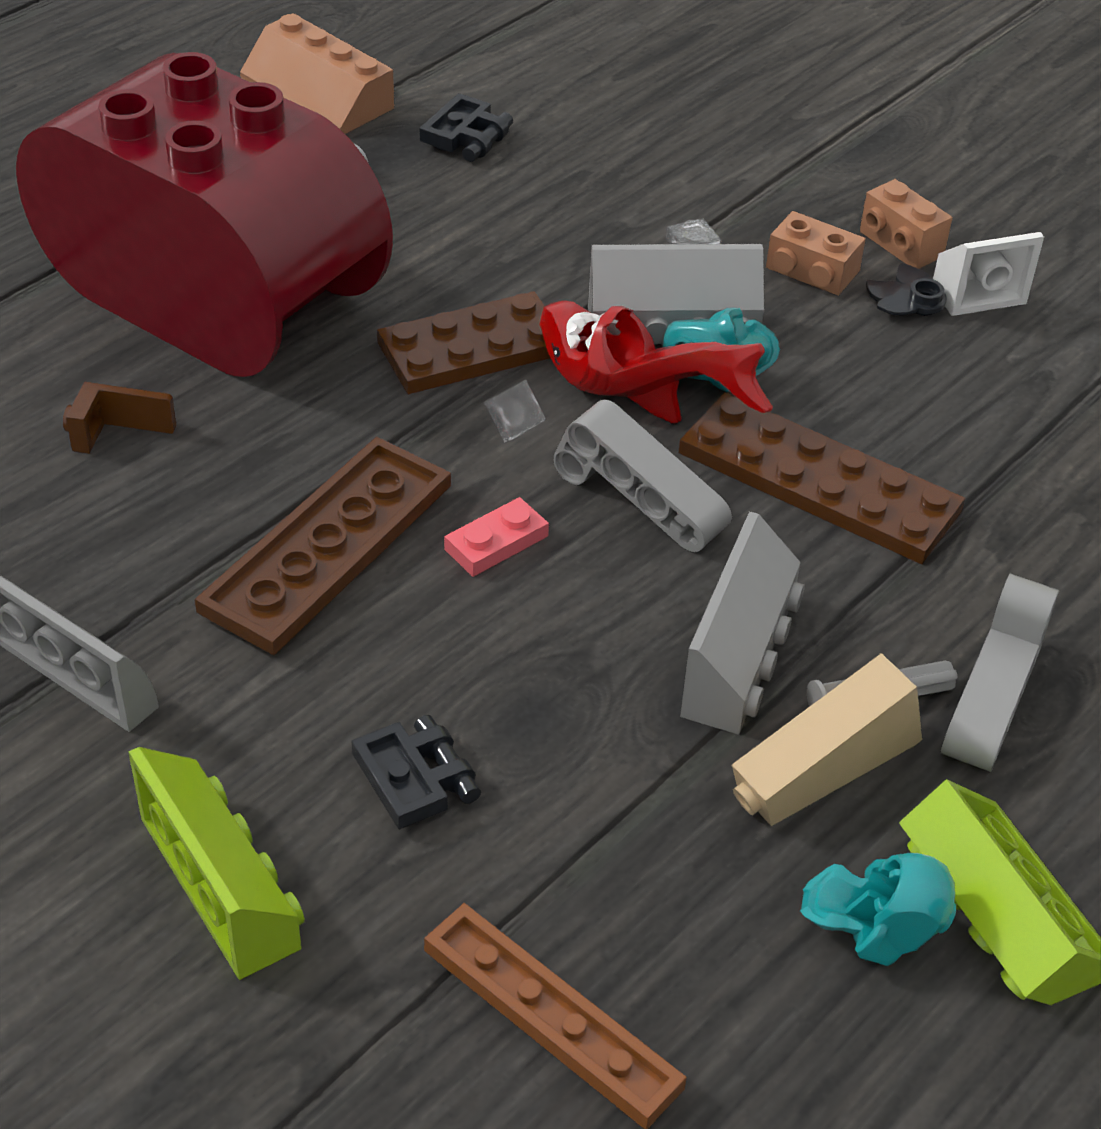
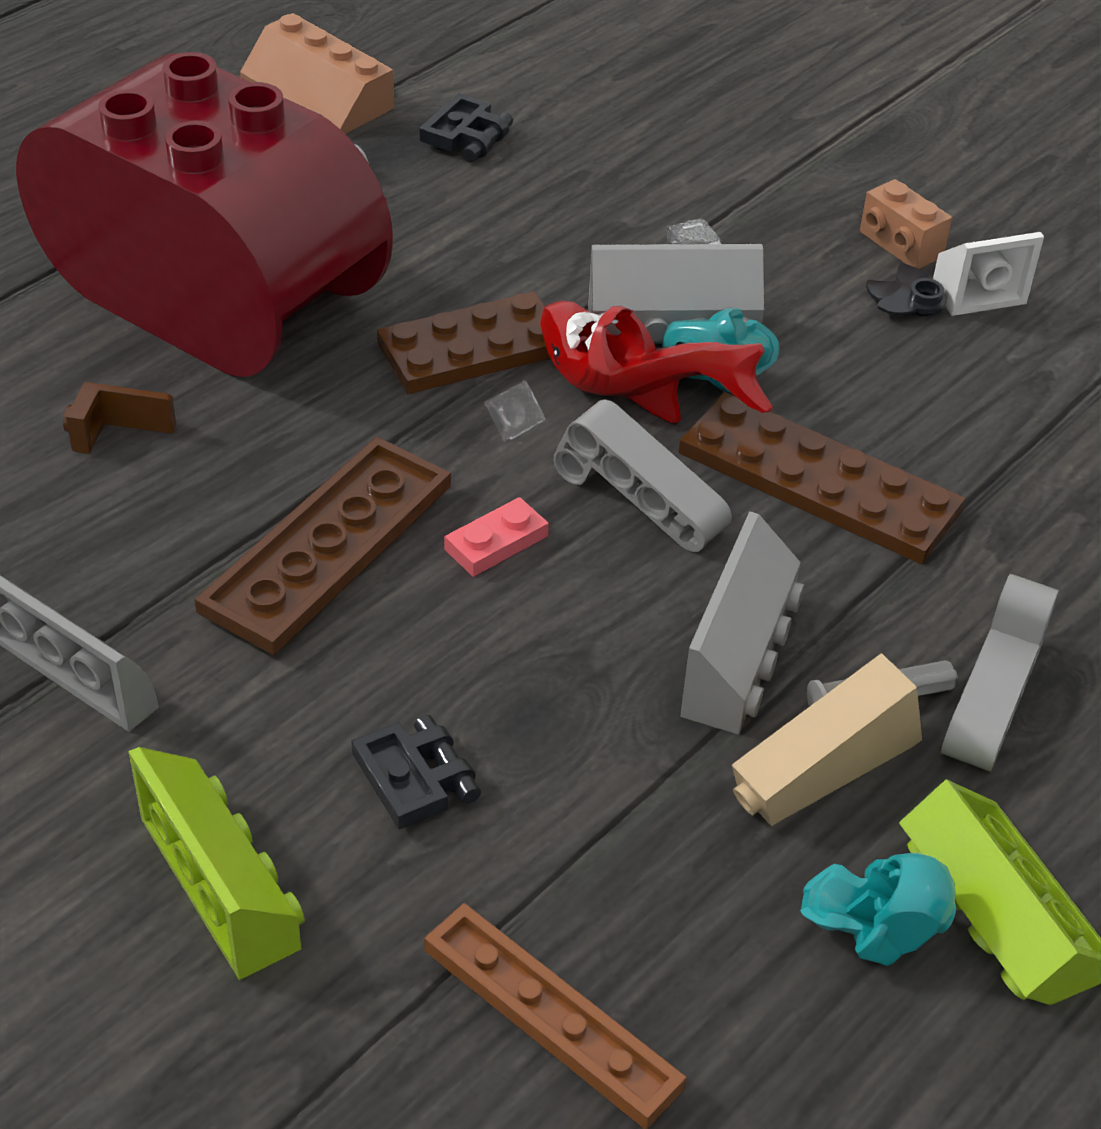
nougat brick [766,211,866,296] -> none

